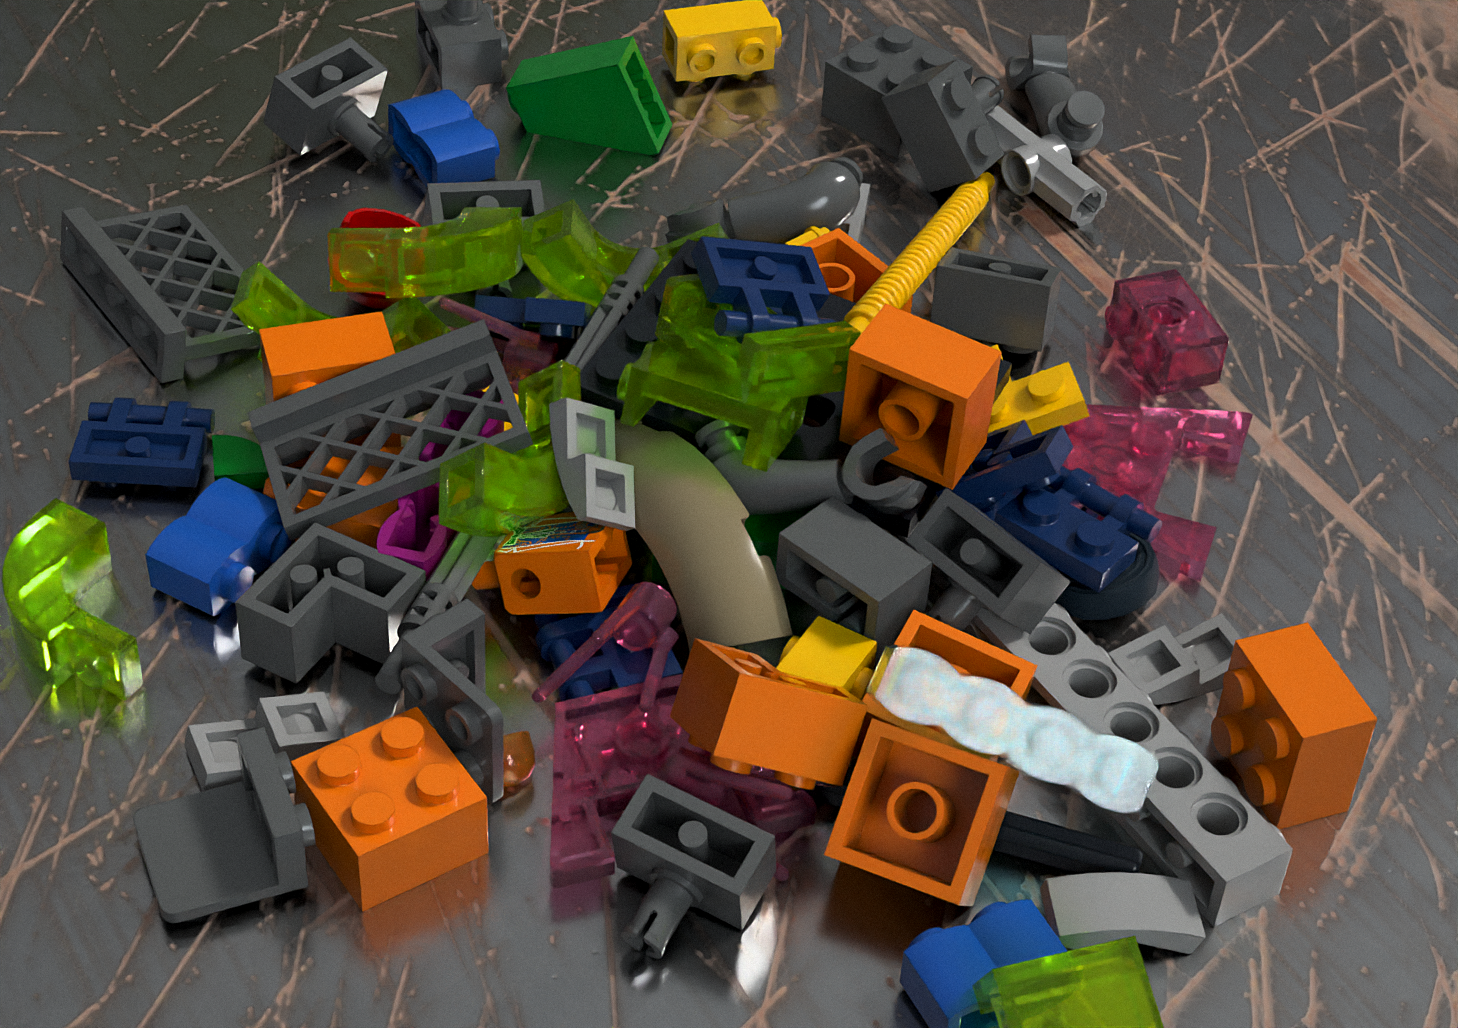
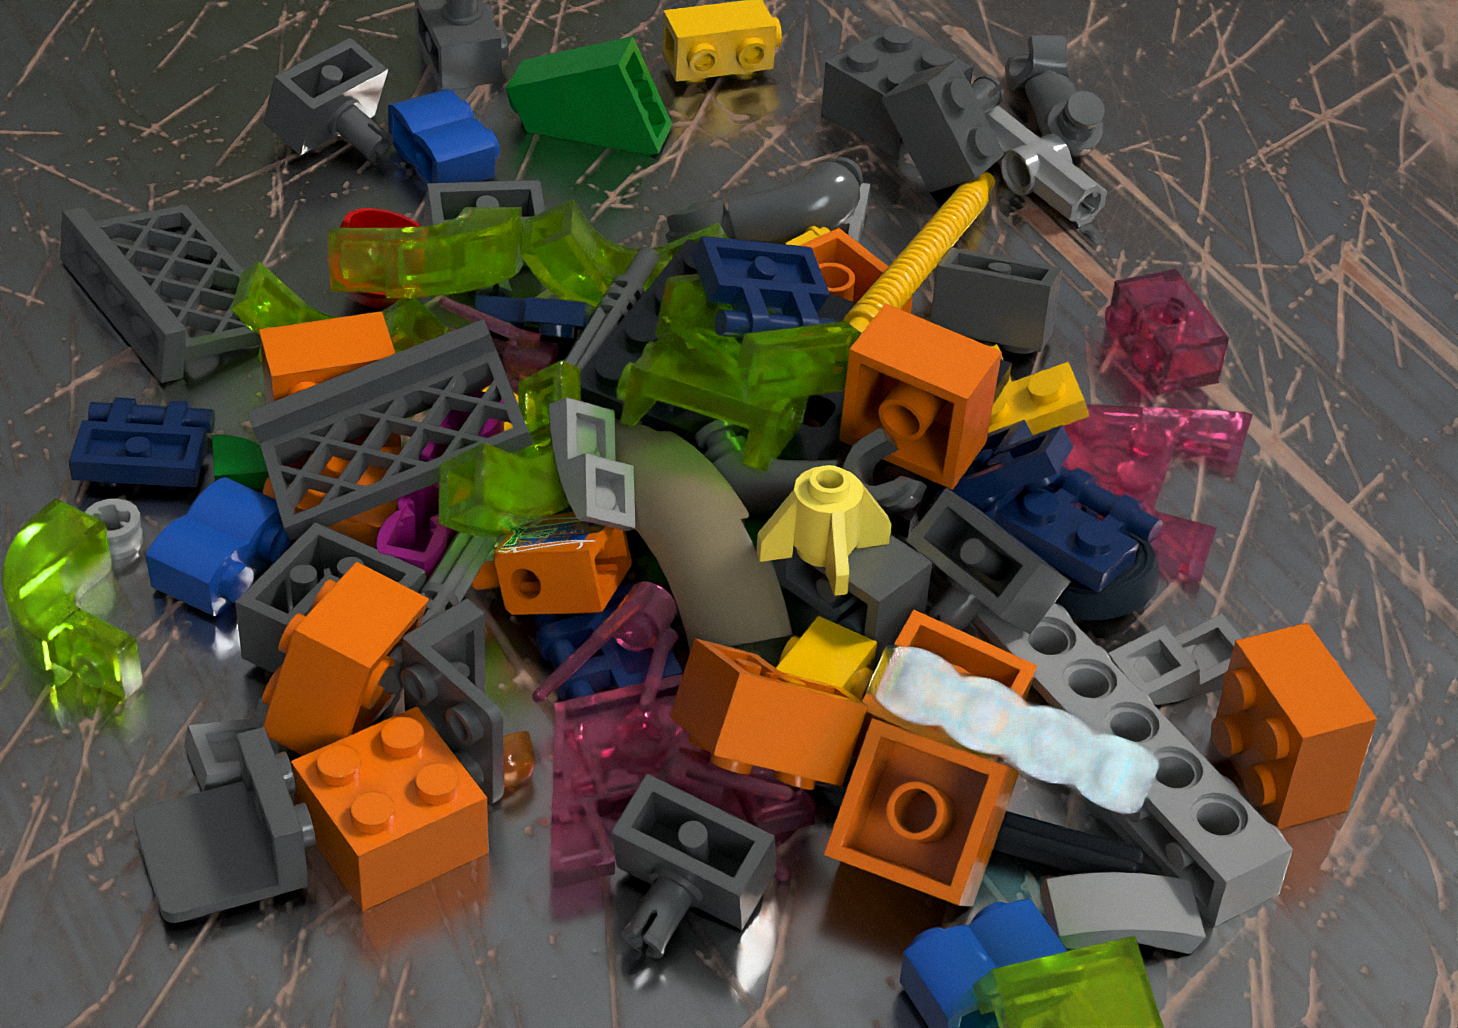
none -> light grey bush [82,498,143,561]
none -> orange brick [262,562,429,756]
none -> light yellow brick [756,465,891,596]

